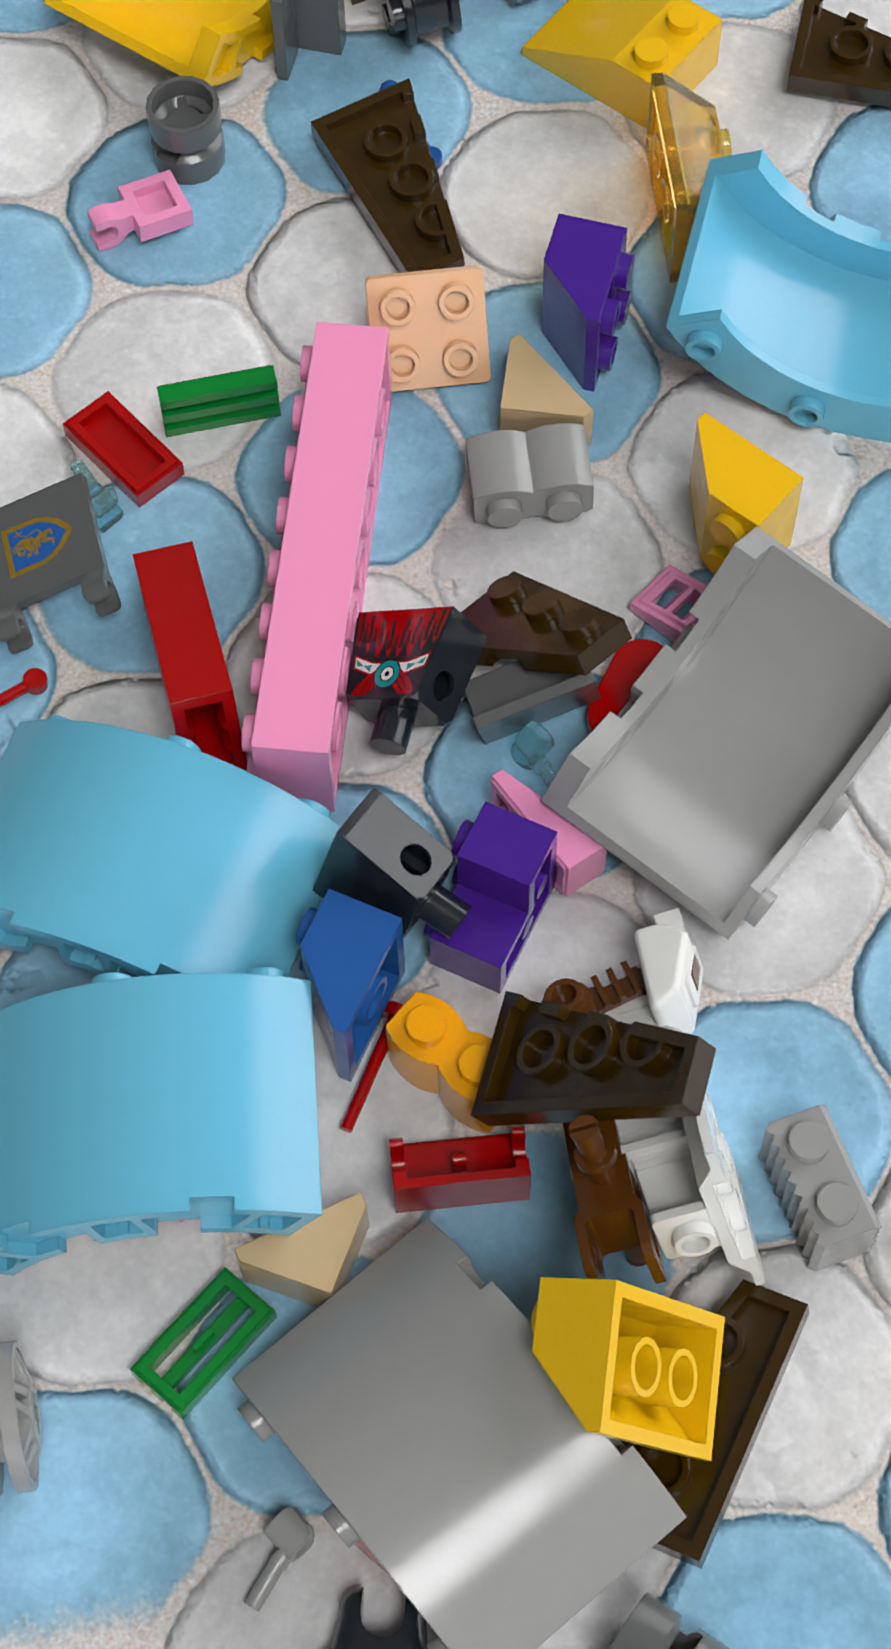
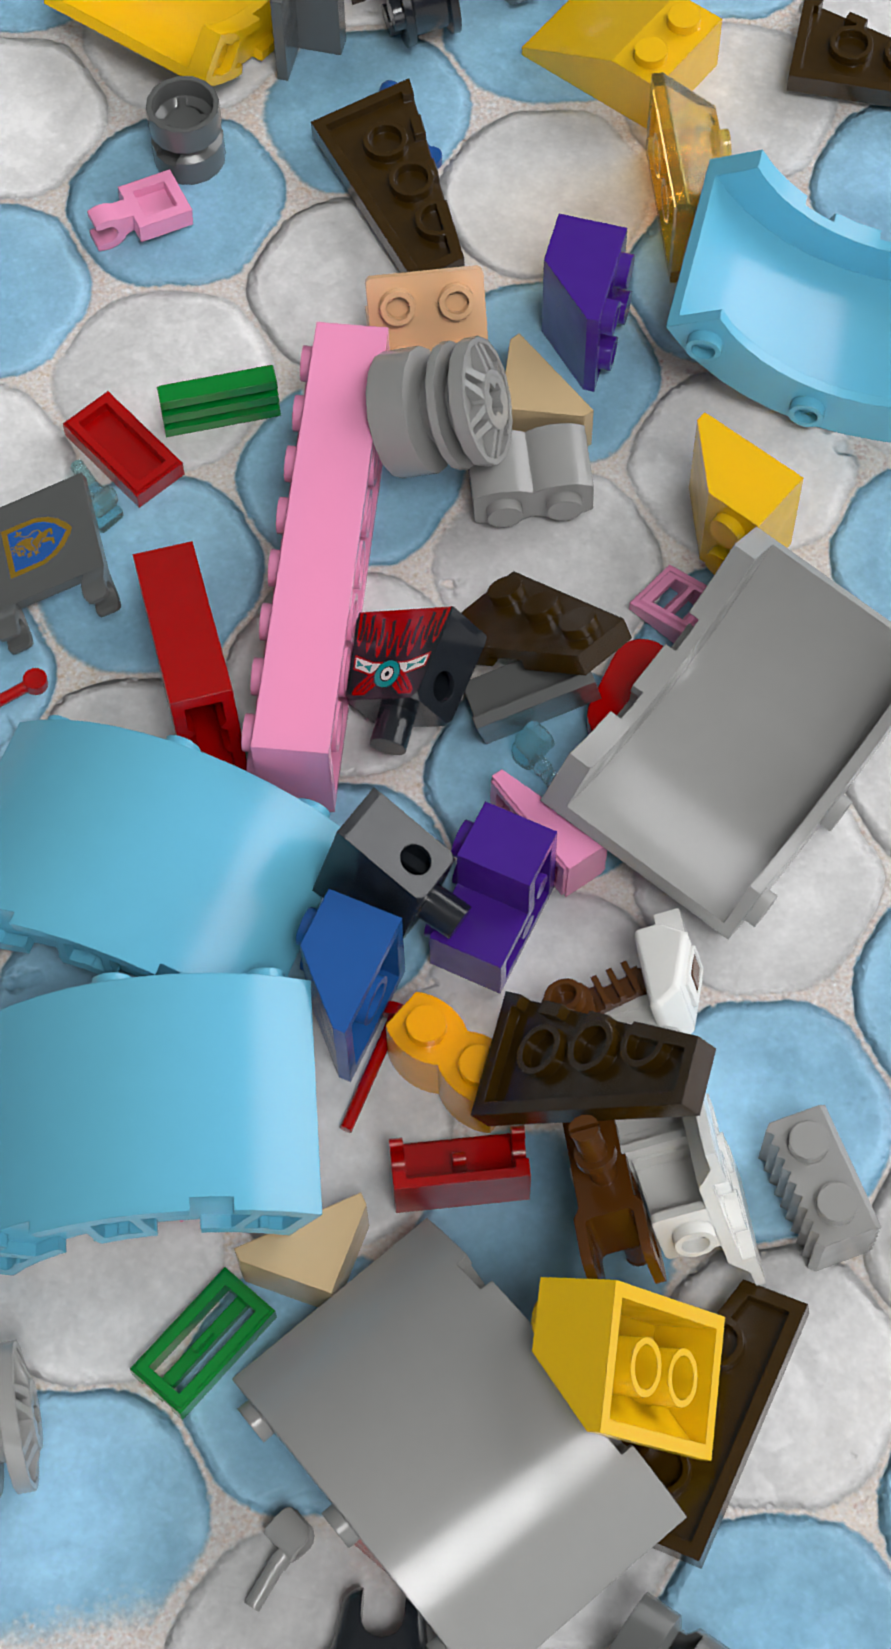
none -> light grey wheel [366,336,513,478]

